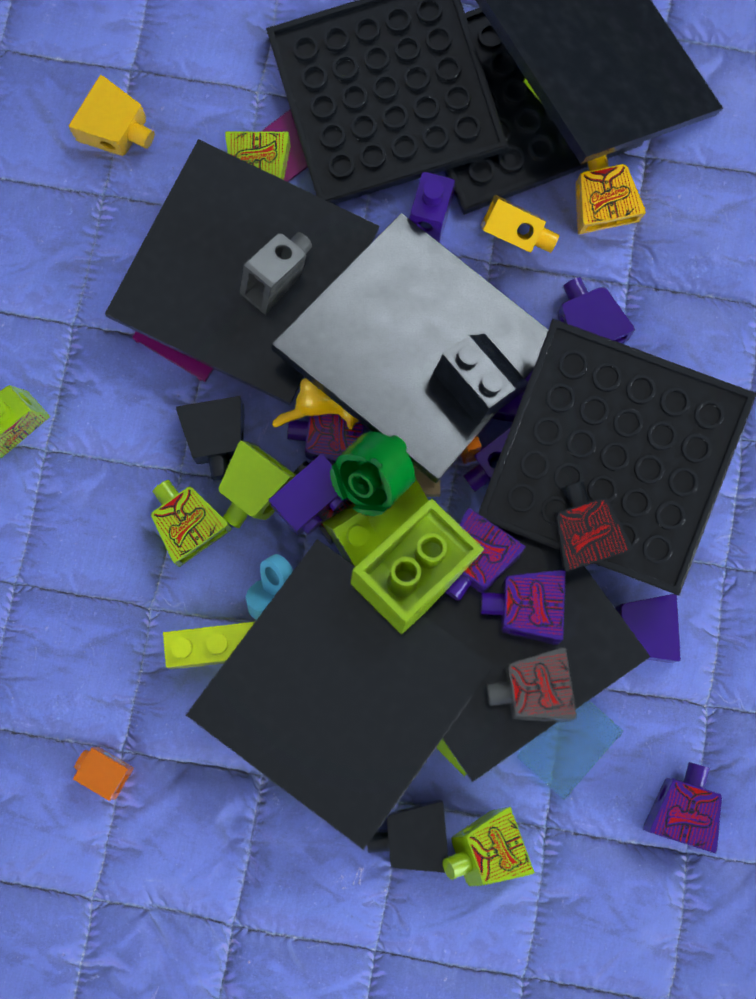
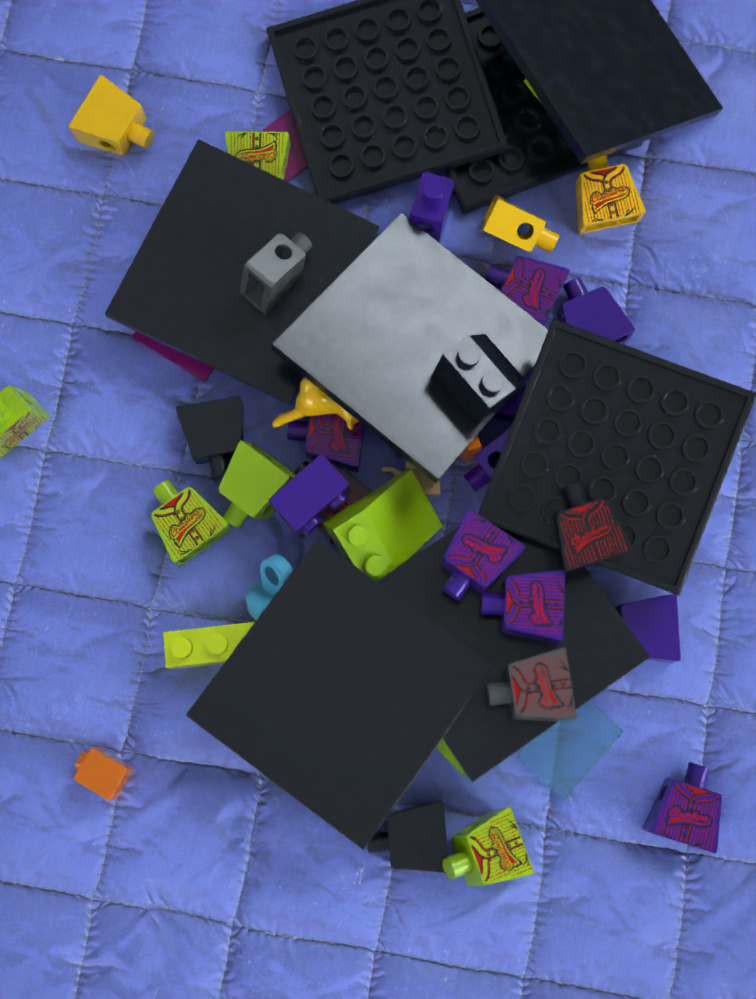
green brick [330,432,416,516] -> none
lime slope [350,498,484,635] -> none
none -> dark purple torso [485,256,570,326]

